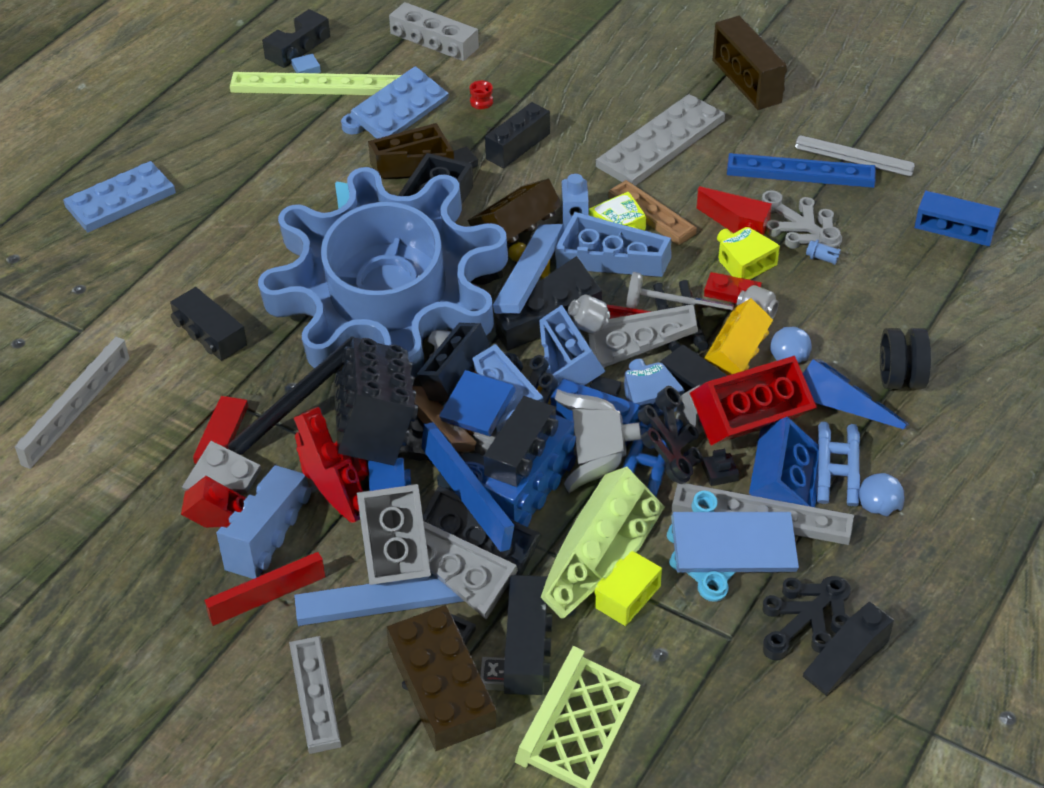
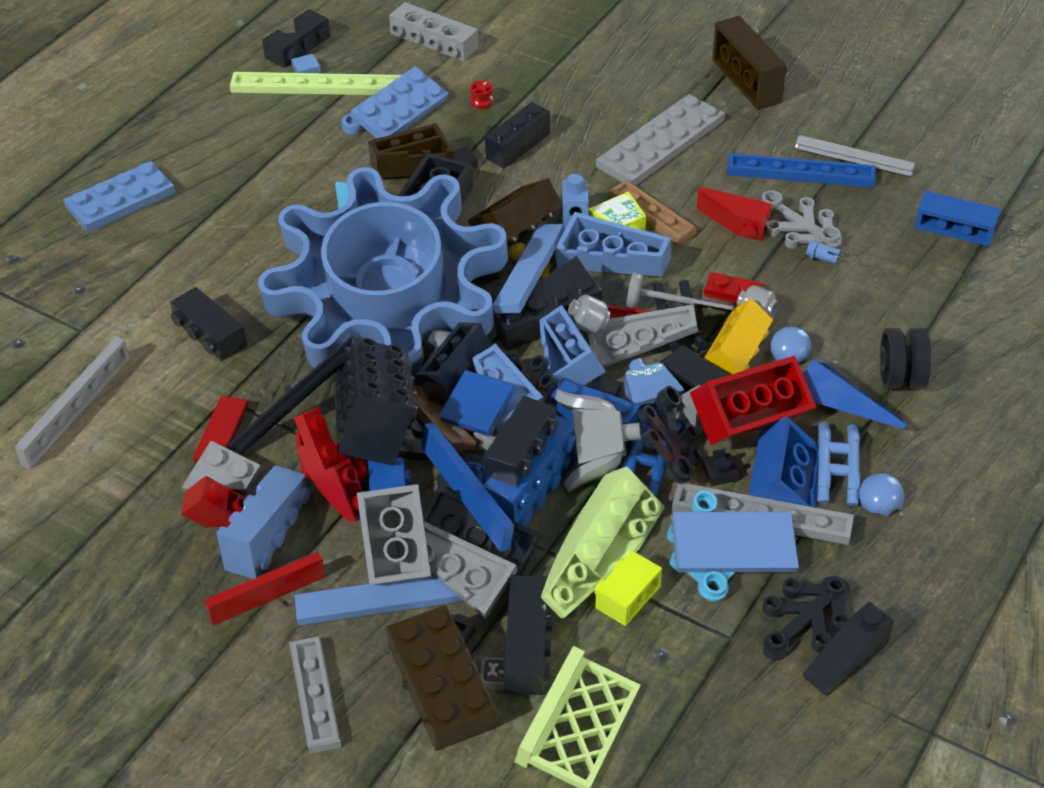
neon yellow torso [717,227,780,280] -> none

